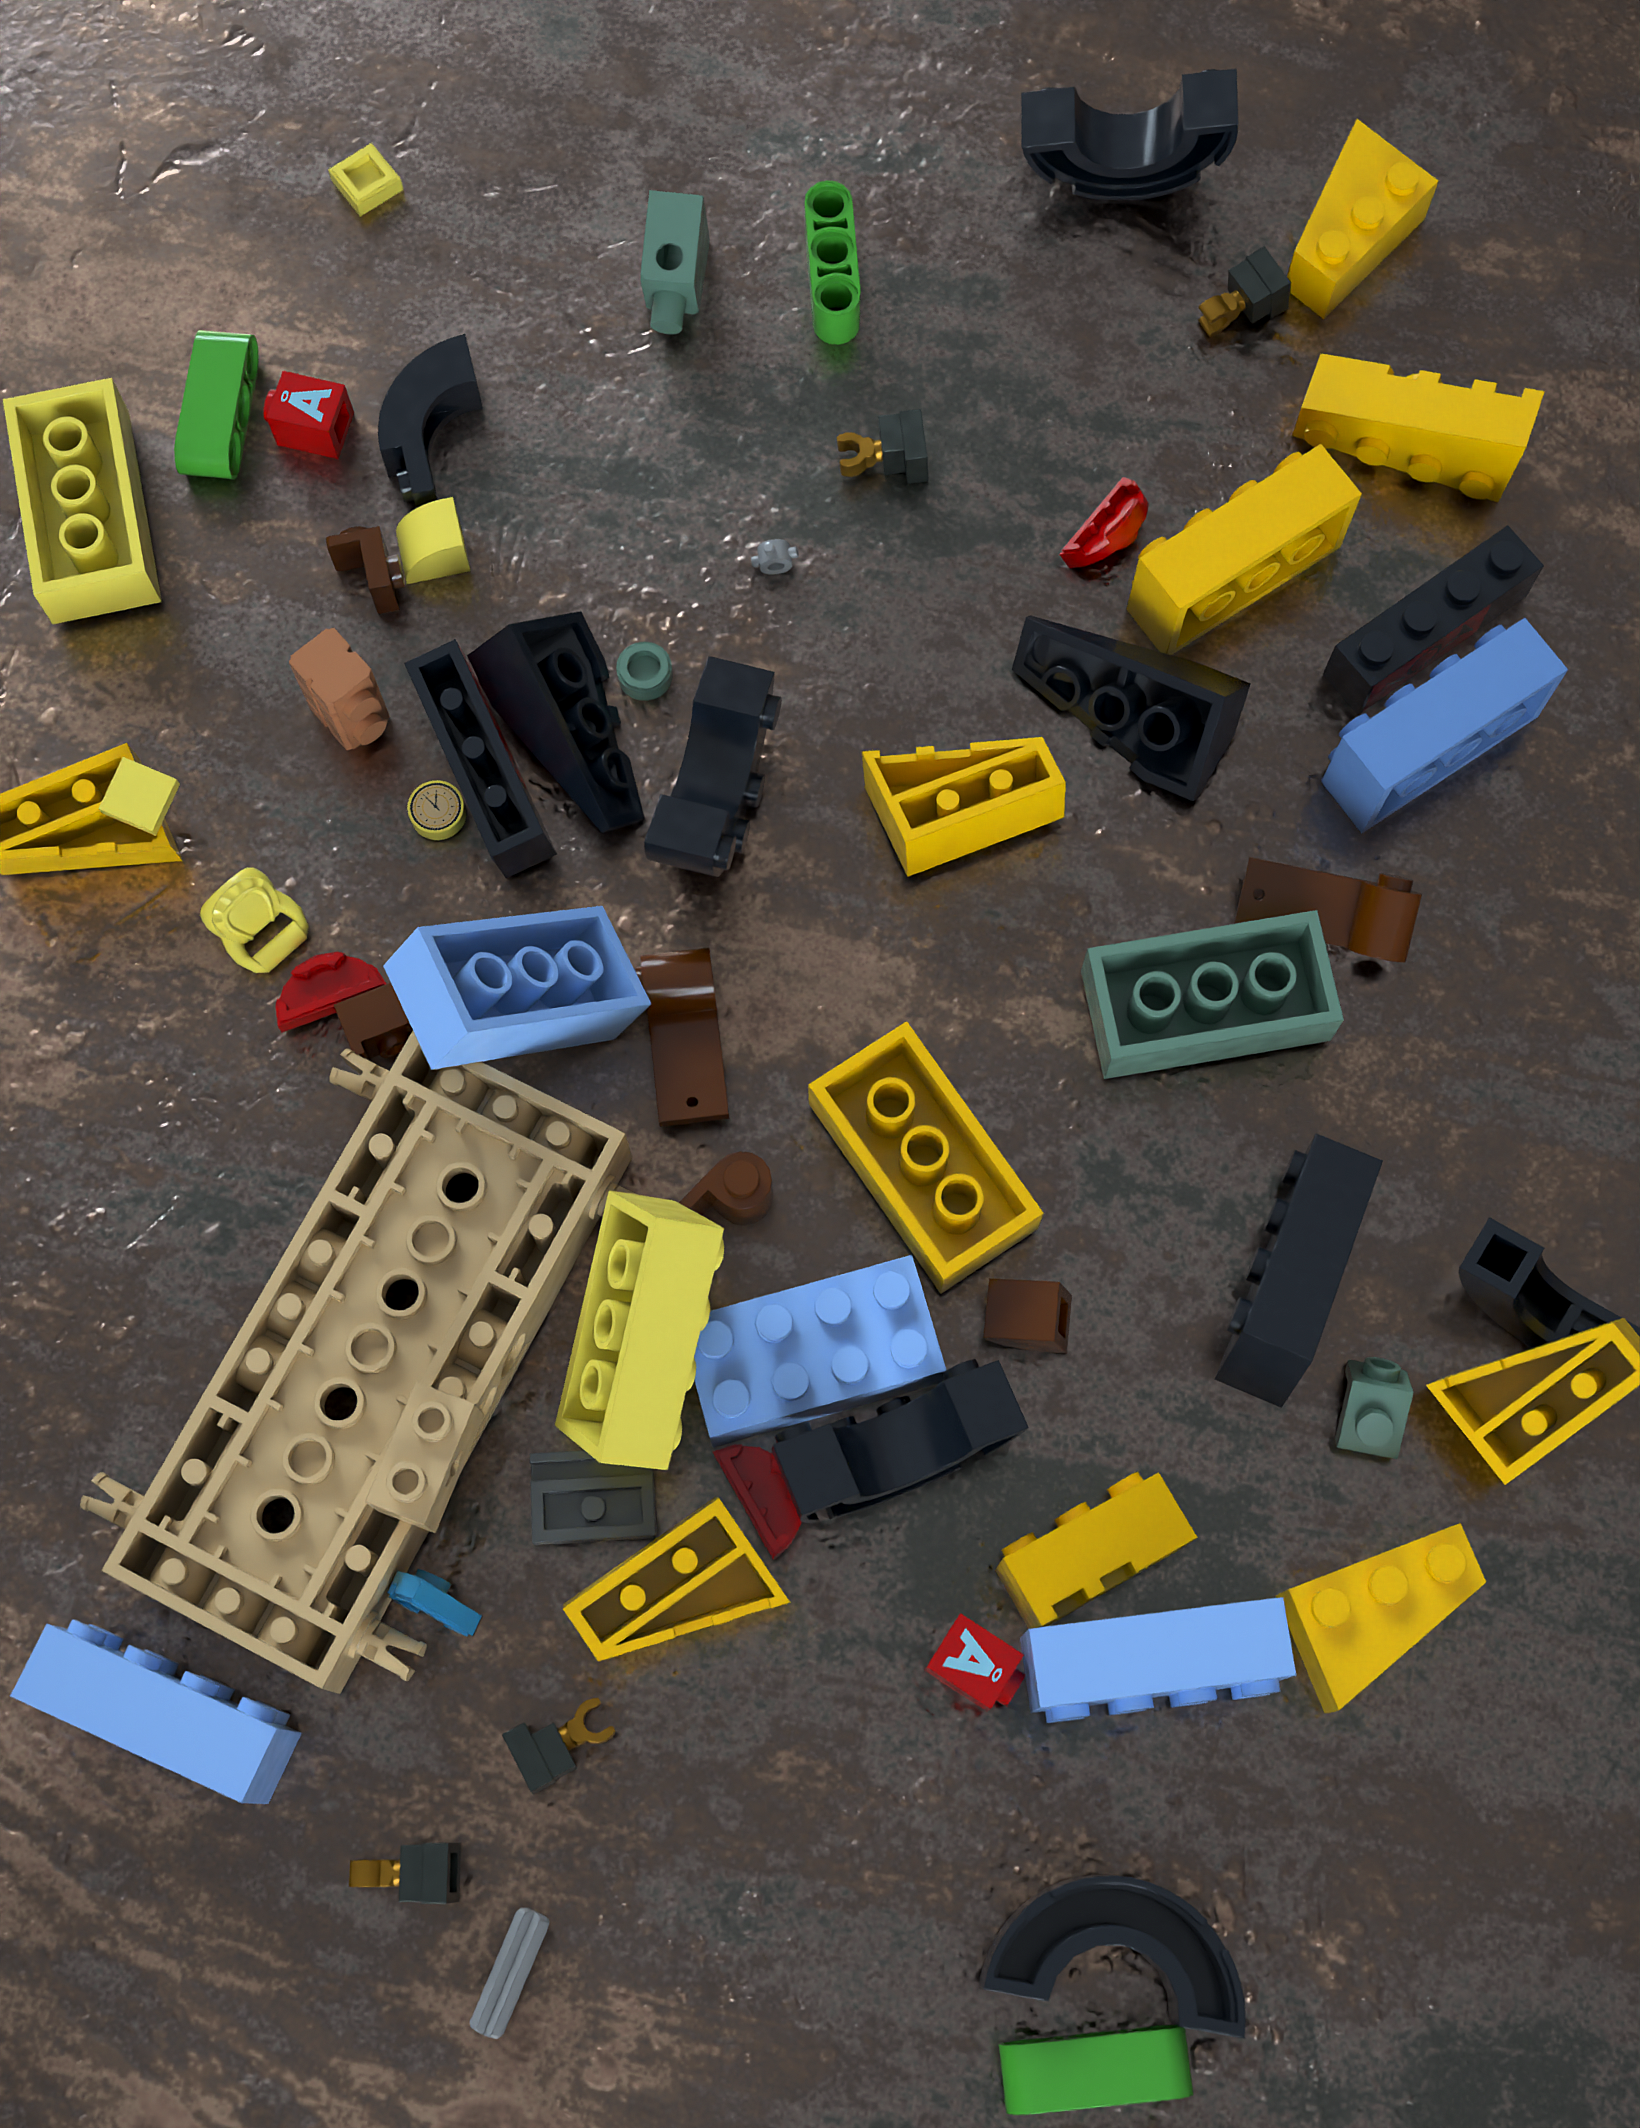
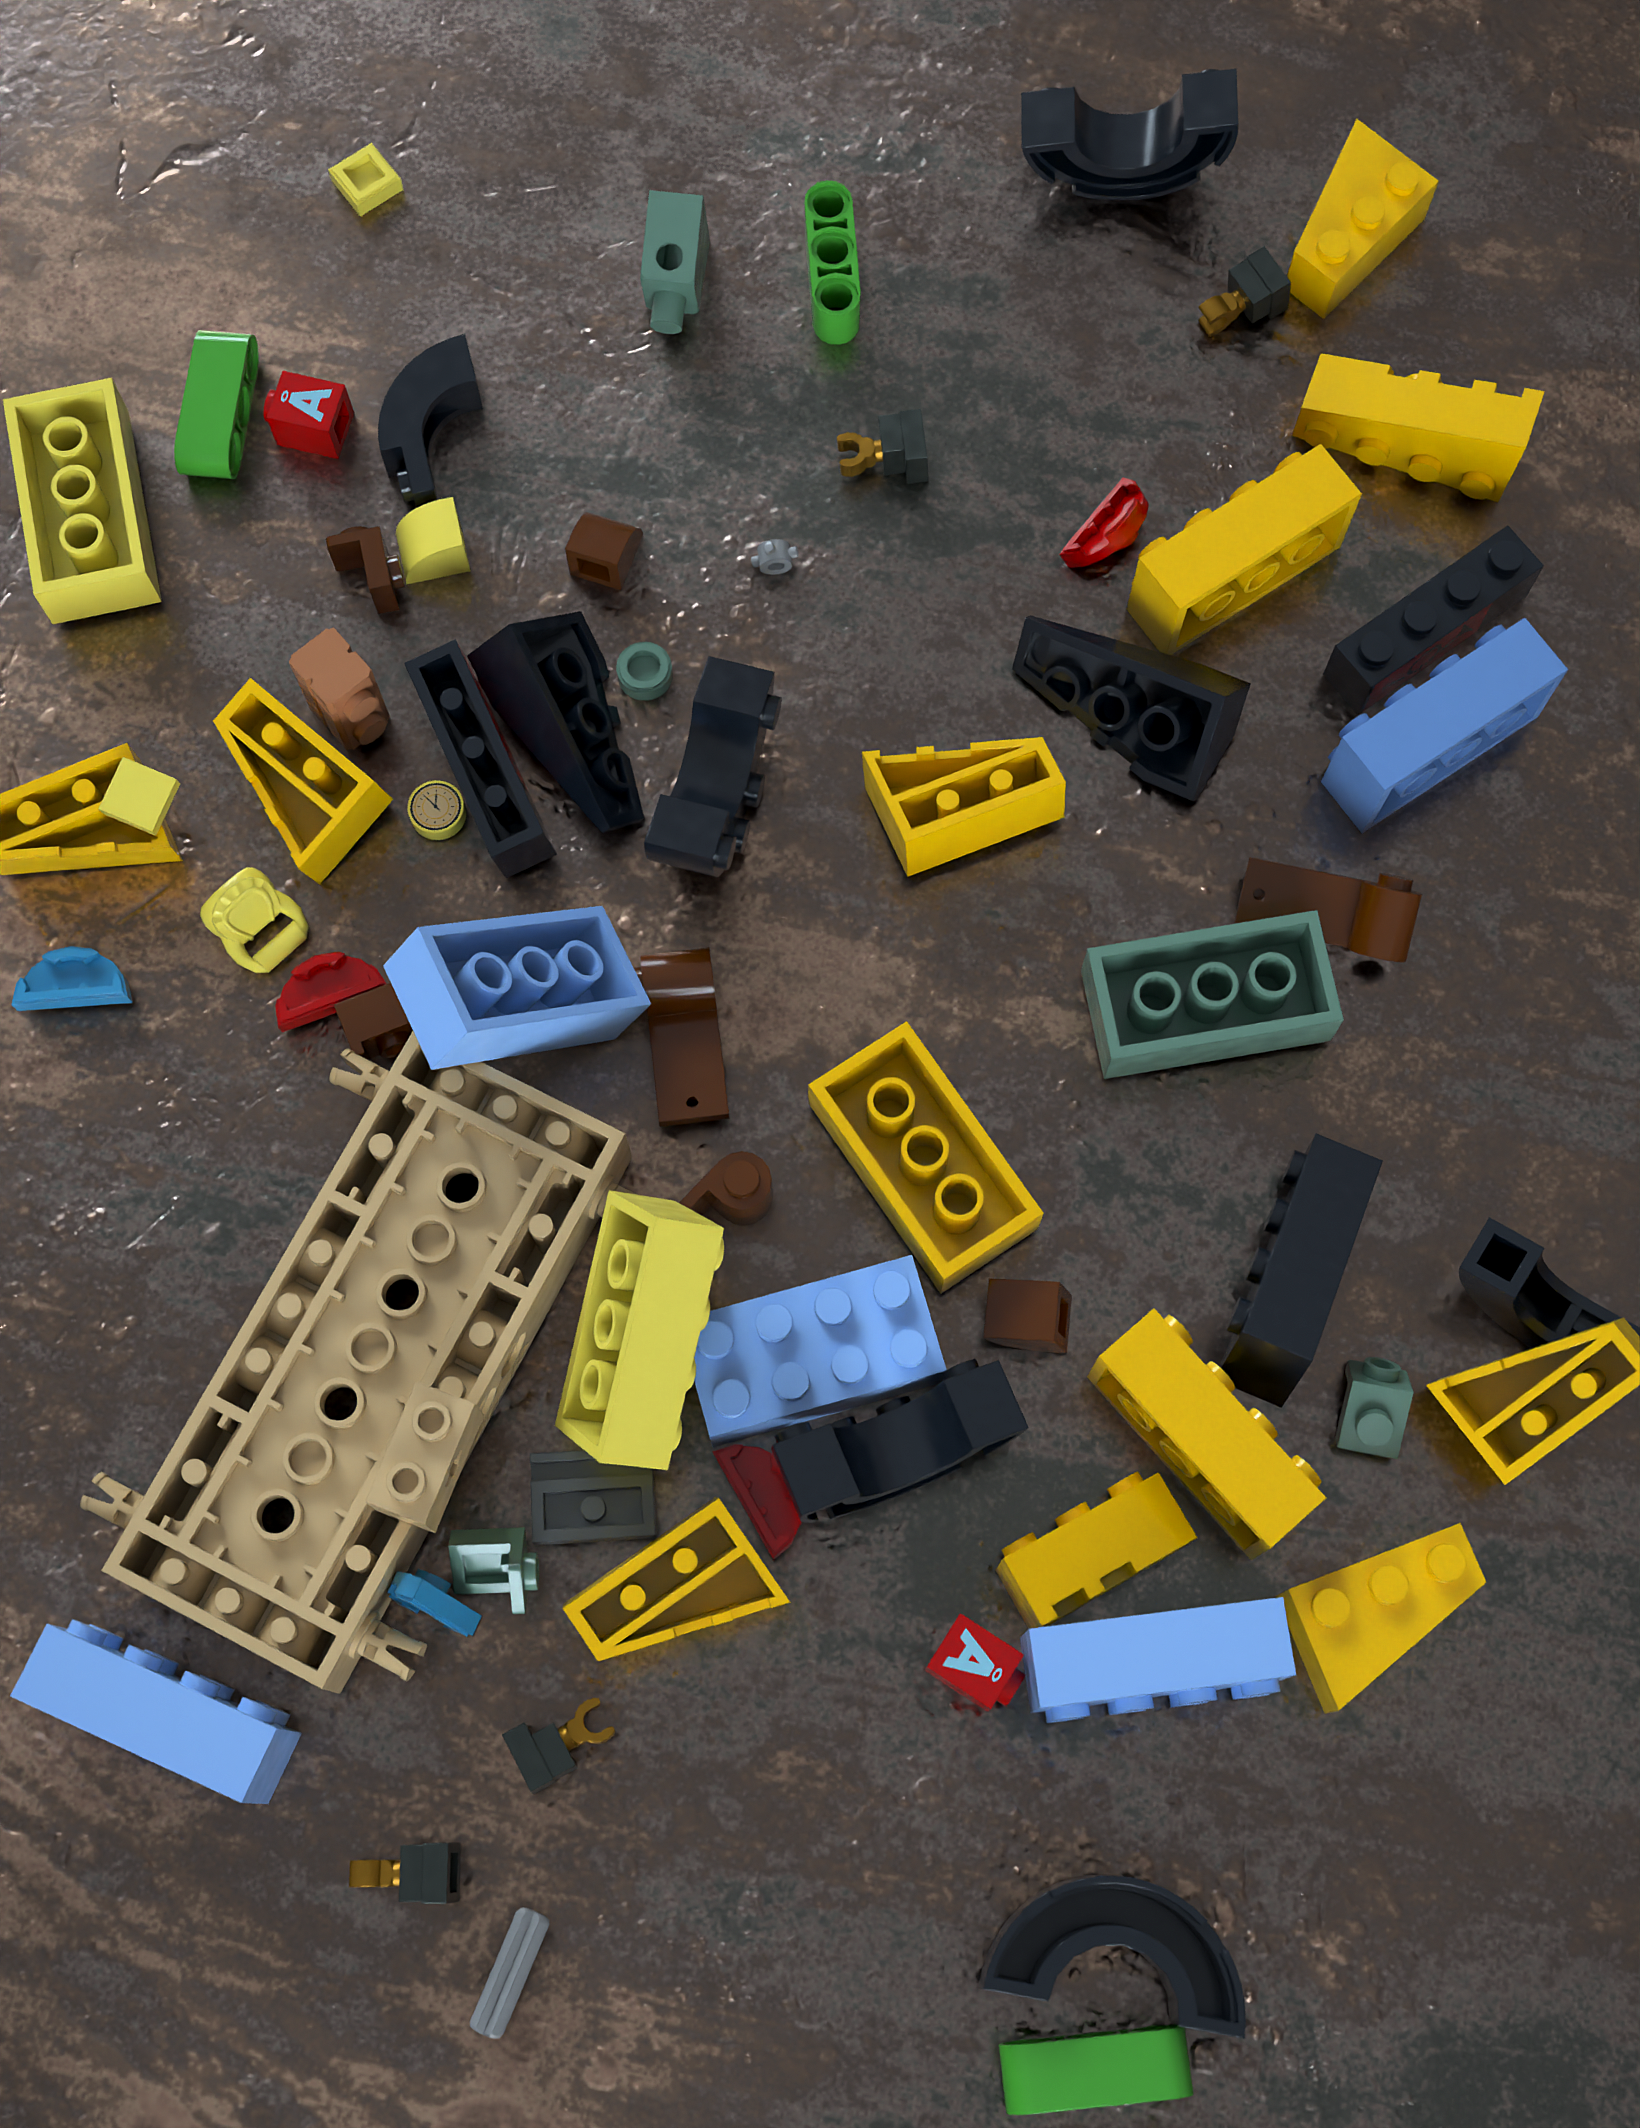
none -> dark azure plate [12,946,133,1011]
none -> yellow wedge [213,678,393,885]
none -> sand green bracket [448,1527,539,1614]
none -> reddish brown brick [565,512,643,590]
none -> yellow brick [1087,1308,1326,1560]

